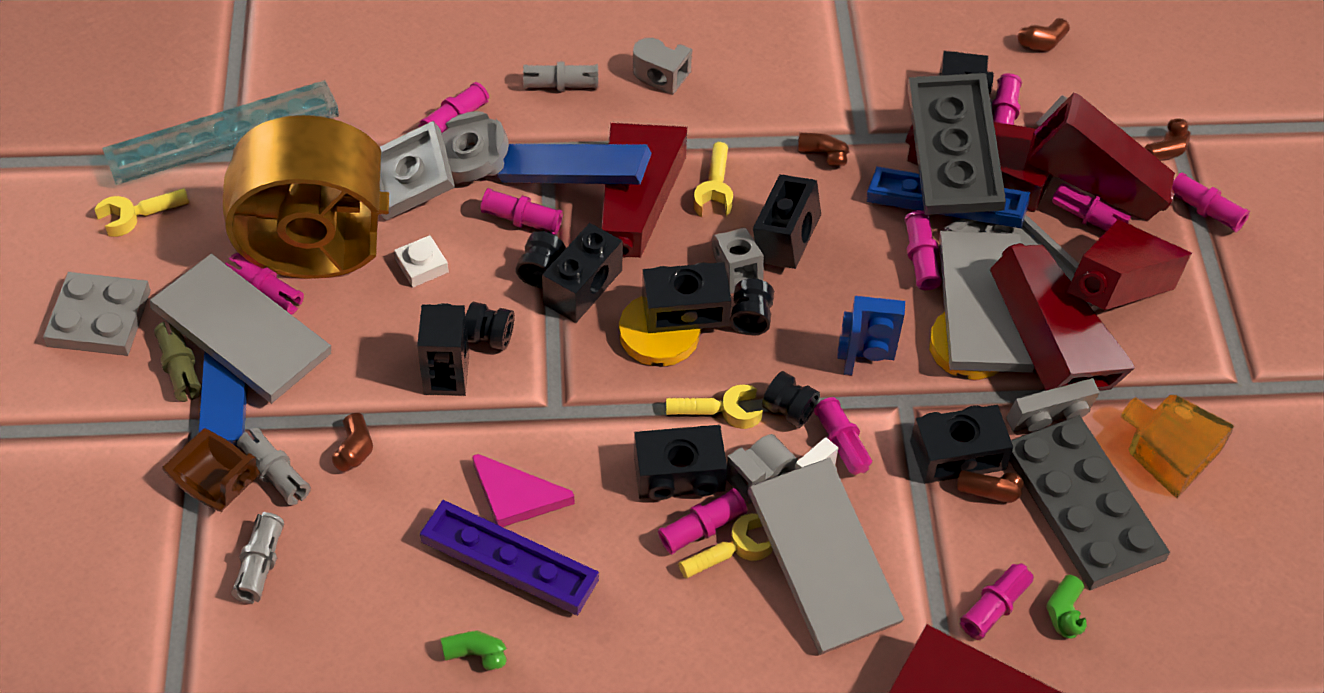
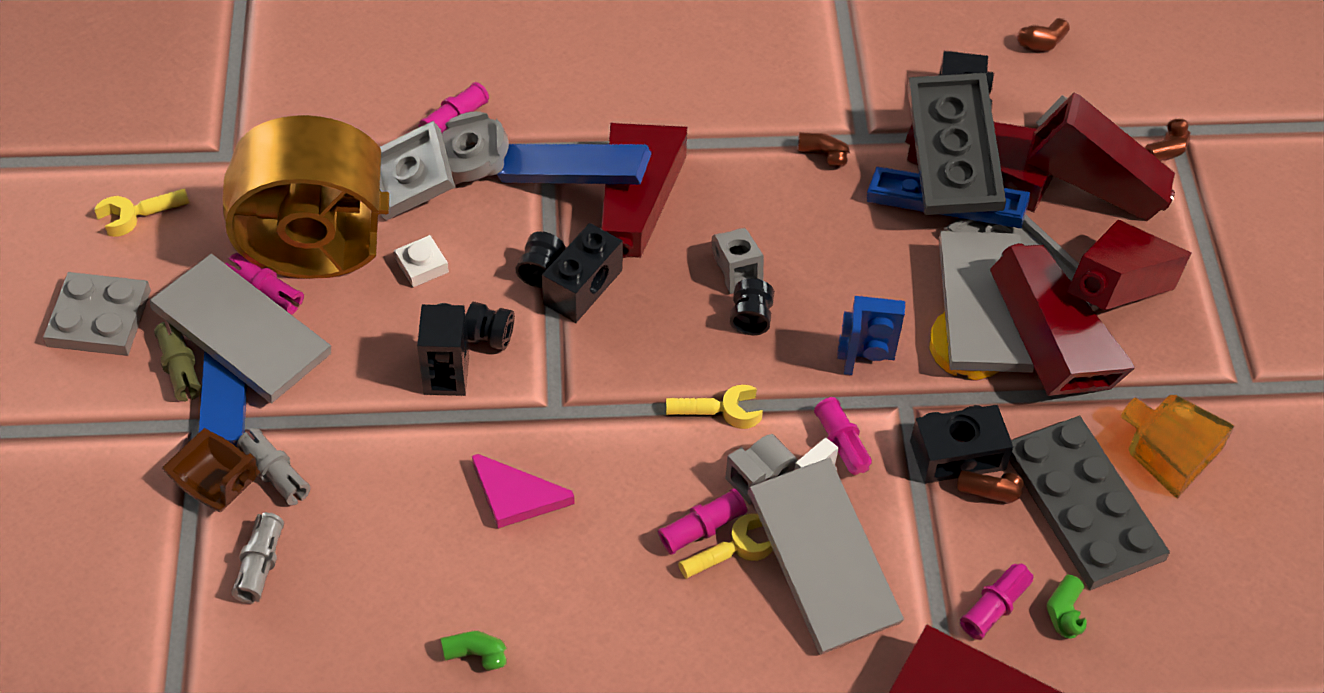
clear light blue plate [102,80,339,185] -> none
copper arm [332,413,373,472] -> none
dark purple plate [420,500,599,616] -> none
dark pink pin [480,188,563,235] -> none
light grey pin [523,62,598,91] -> none
yellow tile [619,296,701,366] -> none
light grey leg [633,38,692,95] -> none
black brick [634,425,727,500] -> none
black brick [642,262,732,333] -> none
light yellow piece [694,142,733,217] -> none
black brick [753,174,821,269] -> none
black wheel [762,371,820,428] -> none
dark pink pin [904,210,942,290] -> none
dark pink pin [992,73,1022,125] -> none
light grey plate [1006,378,1100,432] -> none
dark pink axle [1052,184,1131,231] -> none
dark pink pin [1172,172,1250,232] -> none

